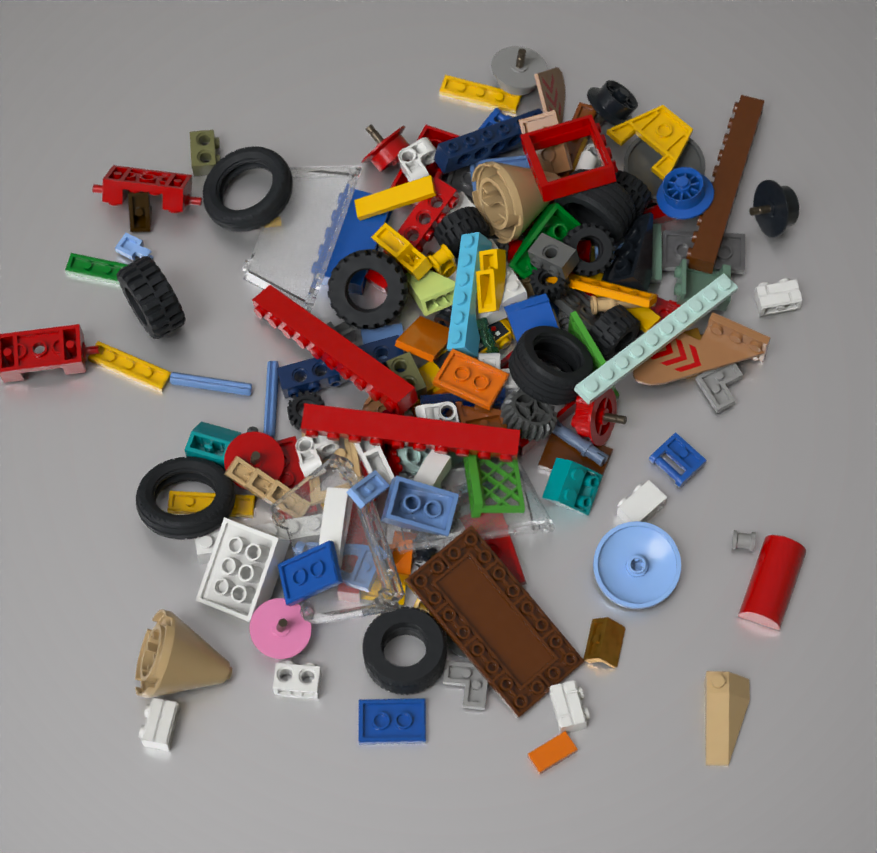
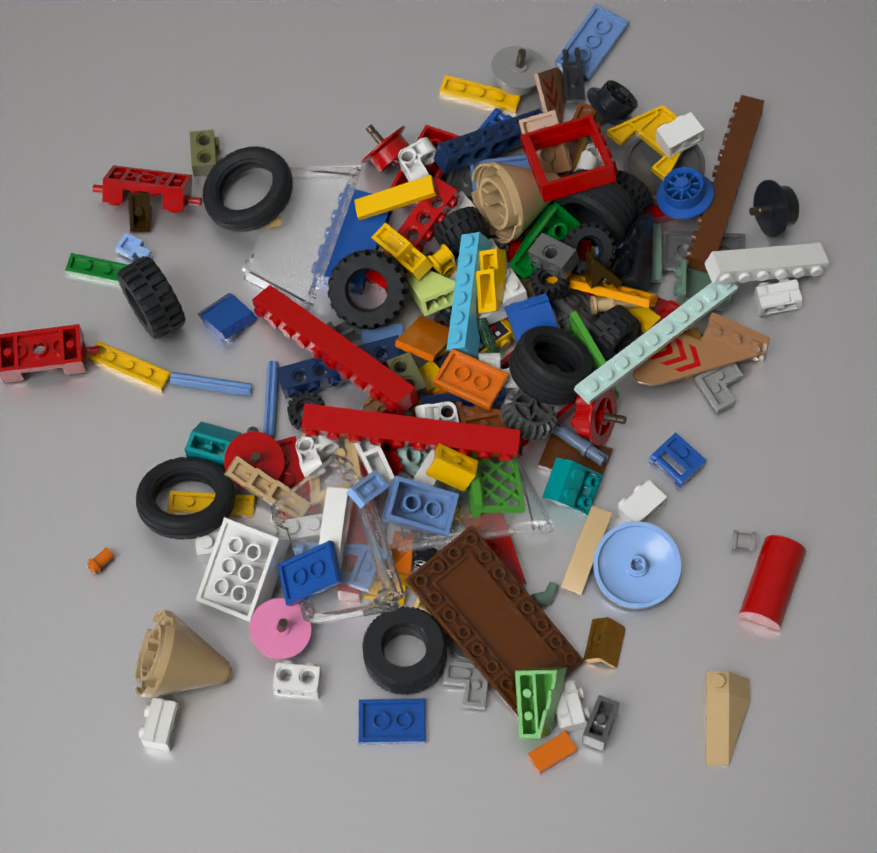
none -> orange pin [86,547,115,574]
none -> blue slope [198,293,257,342]
none -> yellow panel [426,443,478,491]
none -> bright green wedge [515,667,567,739]
none -> sand green arm [530,582,559,607]
none -> medium blue tile [555,4,630,82]
none -> tan slope [561,506,613,595]
none -> black hinge [562,47,586,104]
none -> dark grey brick [582,695,620,751]
none -> dark brown slope [585,251,623,289]
none -> white brick [655,112,705,159]
none -> white brick [704,243,829,285]

